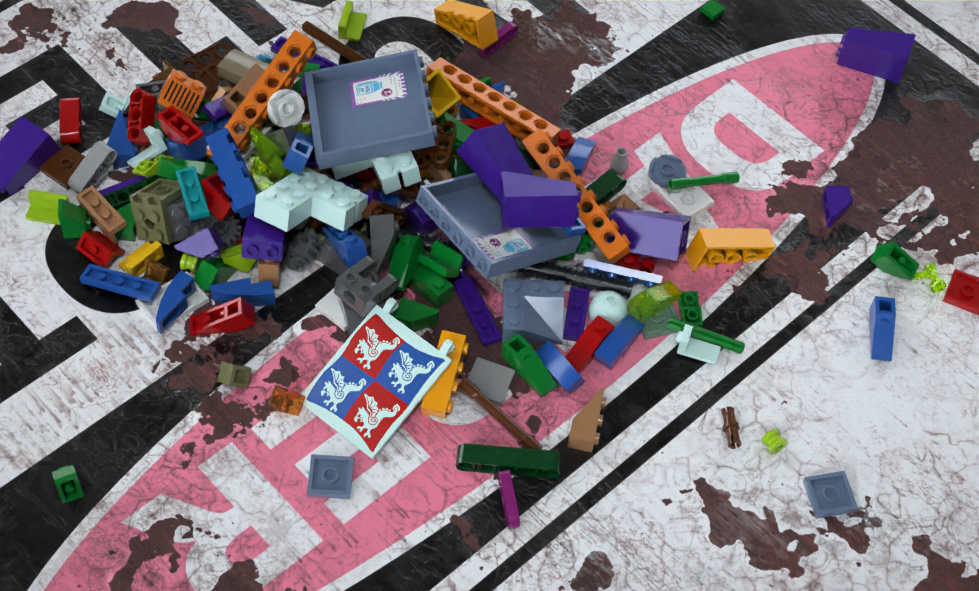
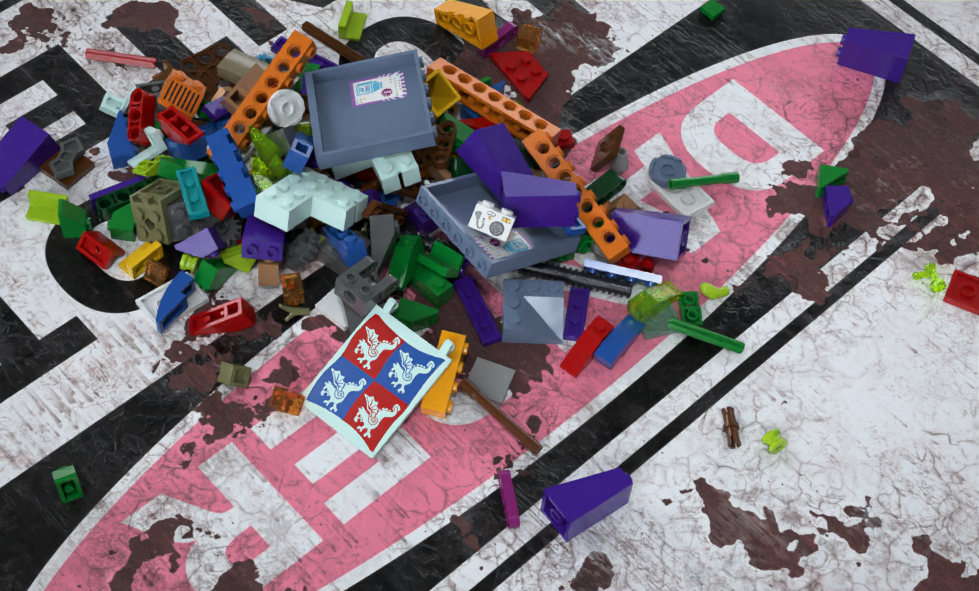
red beam [59,97,82,144] -> none
light grey beam [68,141,117,193] -> none
medium nougat panel [76,185,127,245] -> none
blue plate [80,264,162,303] -> none
blue slope [210,278,276,307] -> none
sand blue tile [307,454,354,499] -> none
dark green beam [456,443,561,479] -> none
green slope [501,333,557,397] -> none
blue slope [535,340,585,395] -> none
light grey bar [556,260,583,272] -> none
blue slope [566,136,596,177] -> none
medium nougat slope [567,388,607,452] -> none
light aqua cylinder [588,290,628,328] -> none
light aqua bracket [676,324,721,365] -> none
light orange wedge [686,228,775,271] -> none
sand blue tile [803,471,858,519] -> none
blue slope [869,296,896,361] -> none
green slope [870,241,920,280] -> none
none -> dark grey tile [48,136,86,181]
none -> axle [85,48,157,69]
none -> olive bar [279,304,310,321]
none -> clear orange brick [280,272,305,306]
none -> white brick [468,200,517,242]
none -> red wing [489,51,549,103]
none -> clear orange panel [515,24,542,53]
none -> dark purple slope [541,467,633,542]
none -> reddish brown plate [590,125,625,172]
none -> lime arm [699,282,730,300]
none -> green slope [815,164,849,199]

